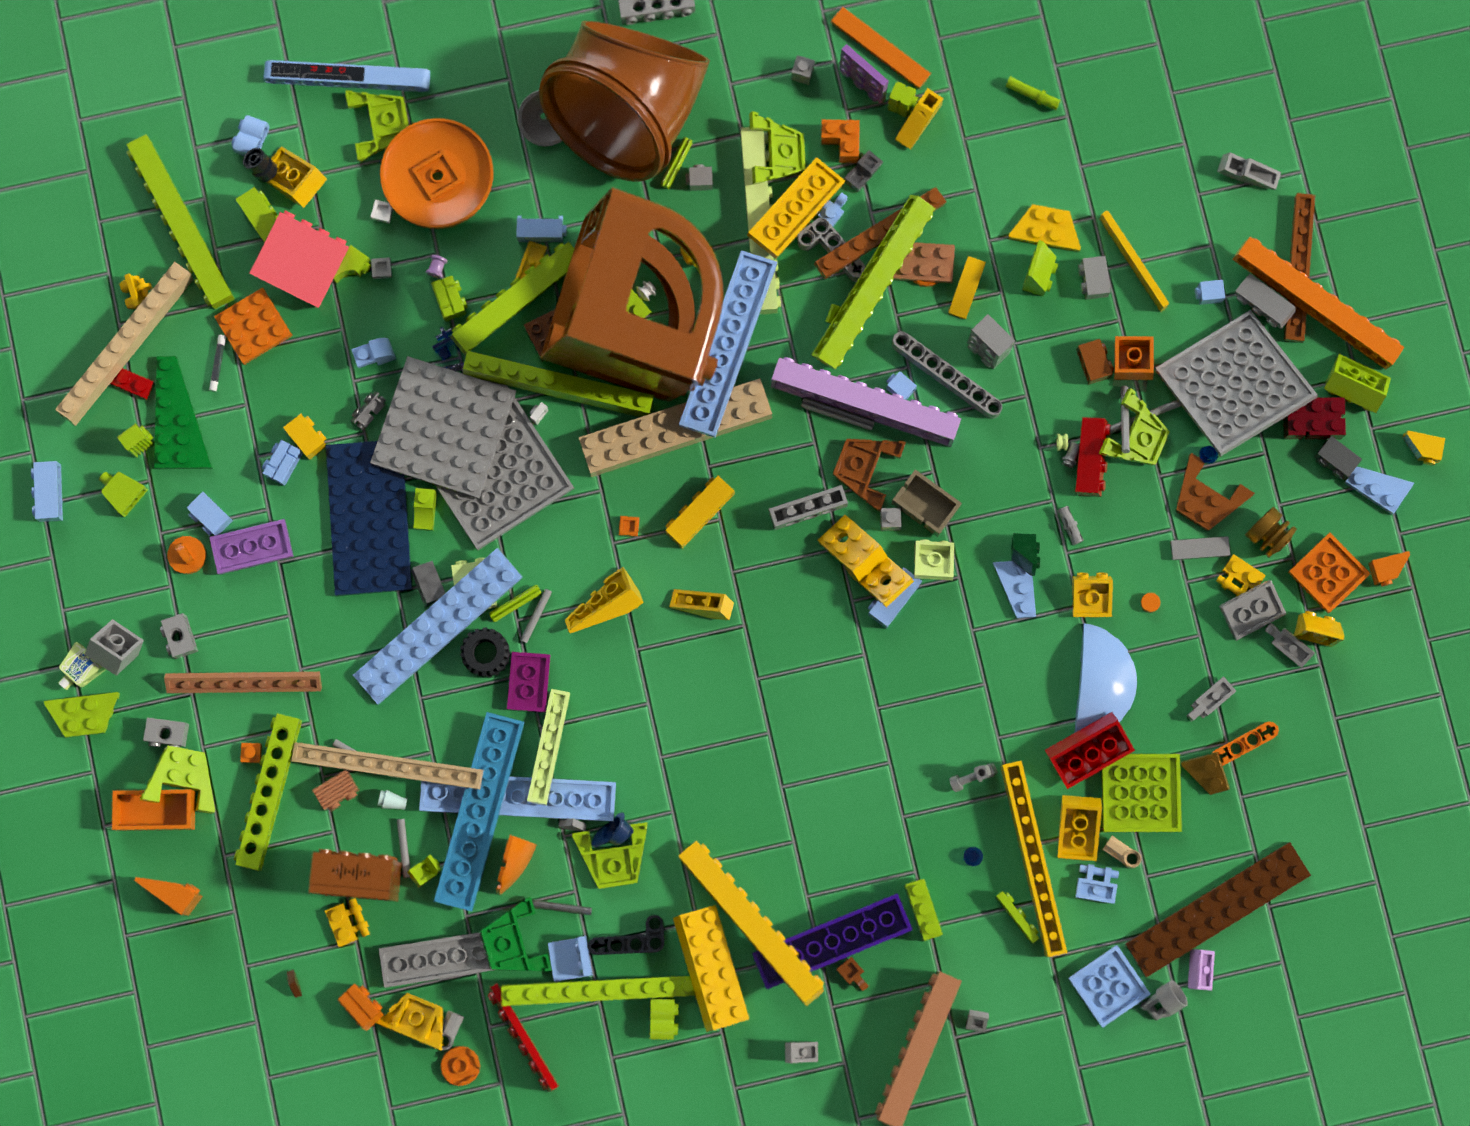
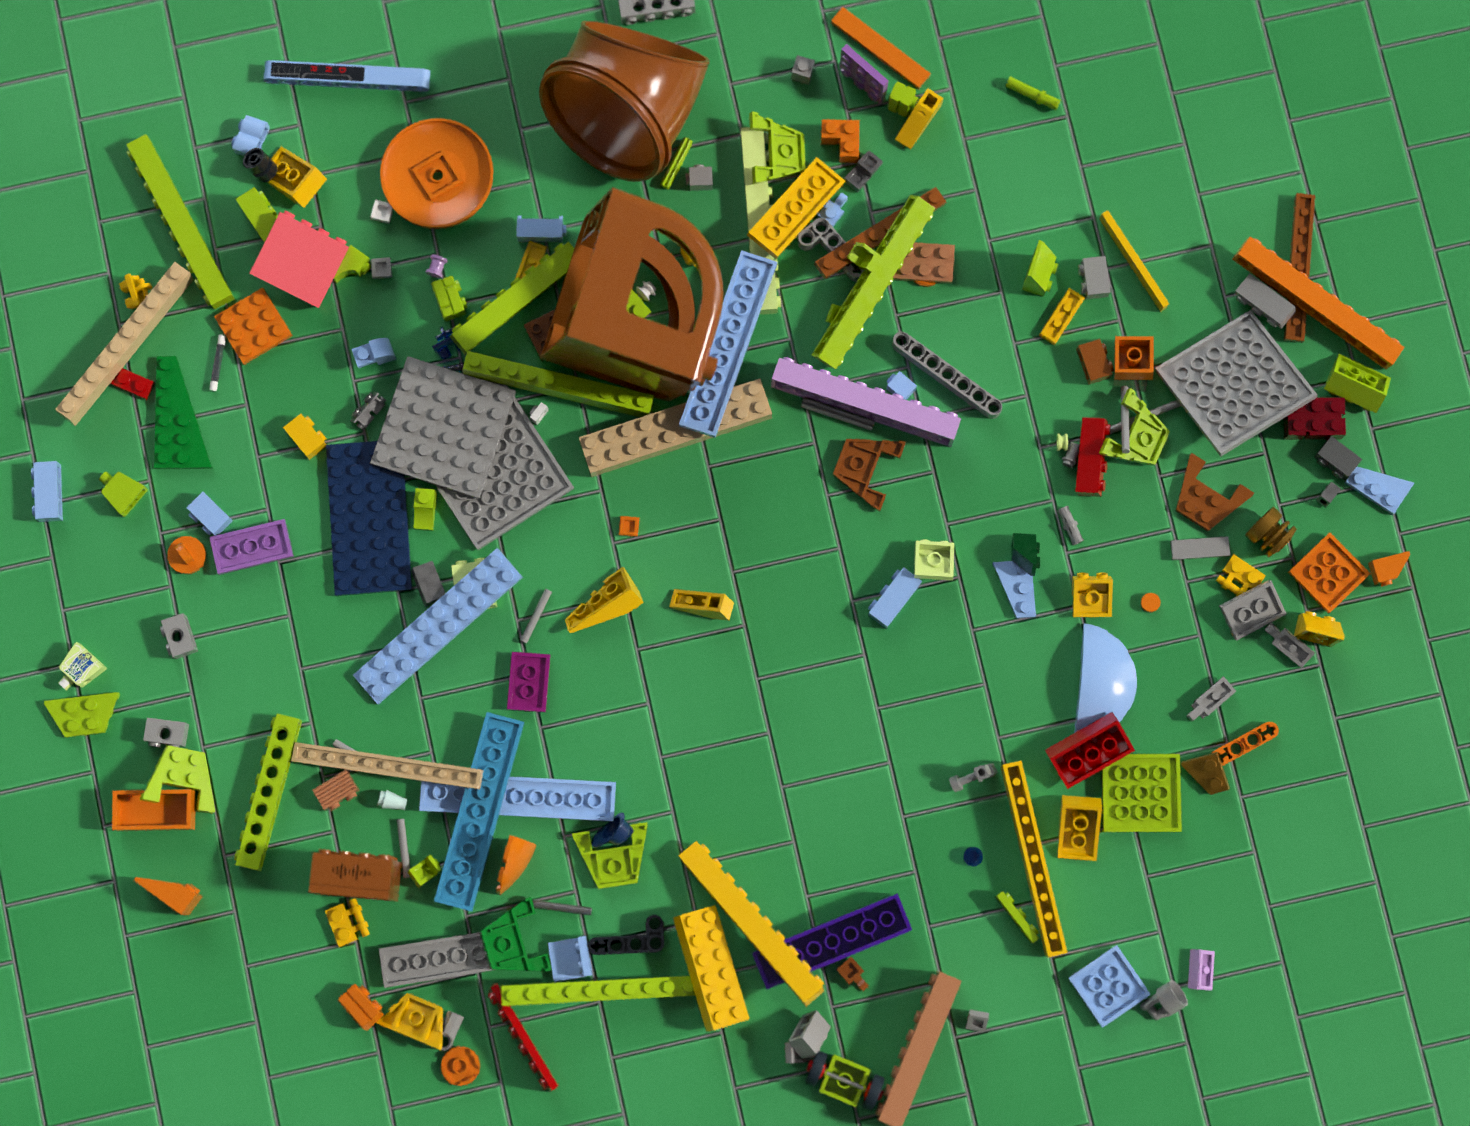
light grey brick [85,619,144,676] -> none
lime brick [117,423,153,458] -> none
nougat plate [164,672,322,693] -> none
orange plate [240,743,262,763] -> none
light blue brick [262,440,303,486] -> none
reddish brown tile [287,969,302,998] -> none
lime wing [345,90,409,162] -> none
black tyre [460,628,510,678] -> none
lime axle [489,585,542,622] -> none
light grey dish [517,90,562,146] -> none
yellowish green plate [527,689,570,806] -> none
light grey tile [558,818,586,831] -> none
lime brick [650,999,678,1040] -> none
yellow brick [665,476,735,549] -> none
light grey brick [769,485,848,530] -> none
yellow bracket [817,515,914,607] -> none
light grey brick [880,508,901,531] -> none
dark tan piece [891,470,962,537] -> none
lime brick [904,879,943,941] -> none
yellow slope [948,256,986,320] -> none
light grey brick [967,314,1015,369] -> none
yellow wing [1008,204,1081,252] -> none
light blue plate [1075,864,1119,904] -> none
tan piece [1102,836,1141,869] -> none
reddish brown plate [1125,842,1311,978] -> none
light blue brick [1195,280,1225,305] -> none
clear blue plate [1199,446,1218,464] -> none
light grey slope [1218,152,1281,190] -> none
yellow slope [1402,430,1445,465] -> none
none -> light grey brick [788,1010,831,1059]
none -> brick [805,1051,885,1111]
none -> lime panel [847,242,881,272]
none -> yellow tile [1039,288,1085,345]
none -> flat silver piece [1316,481,1341,508]

